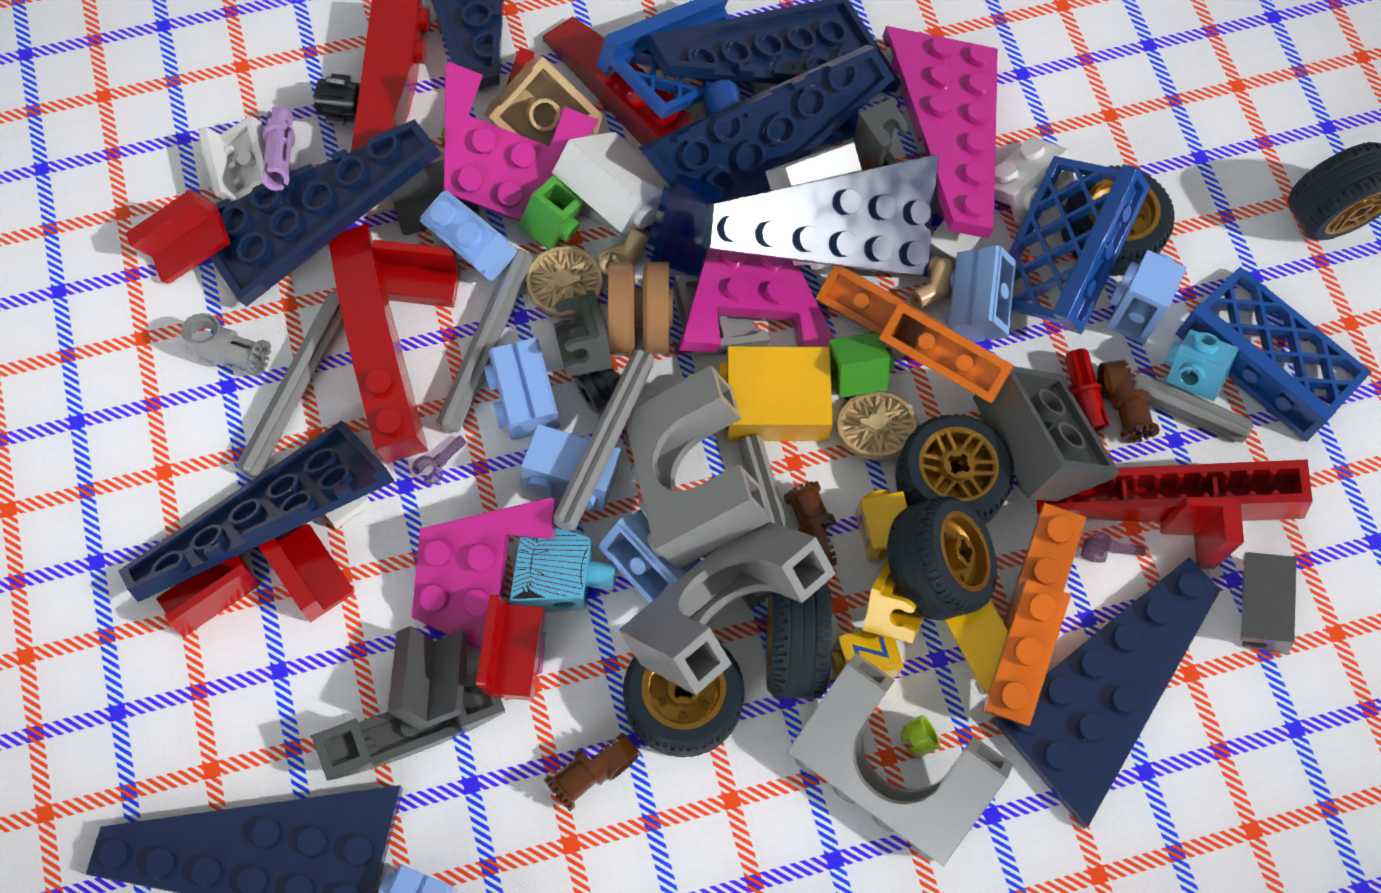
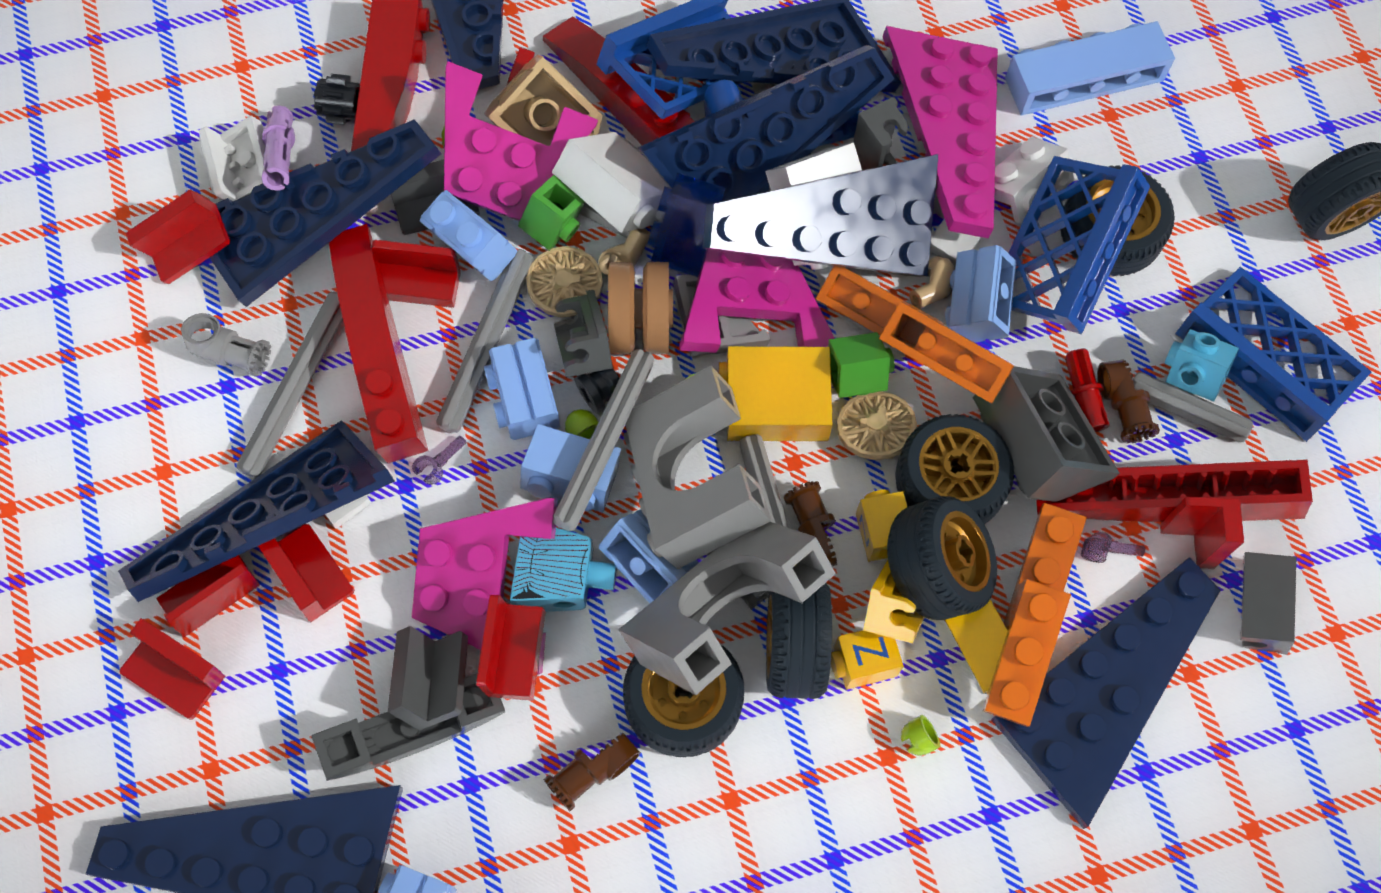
light grey arch [787,653,1013,867] -> none
light blue brick [1106,250,1187,345] -> none
none -> red panel [119,618,226,720]
none -> lime hinge [565,409,599,439]
none -> light blue brick [1005,21,1175,116]

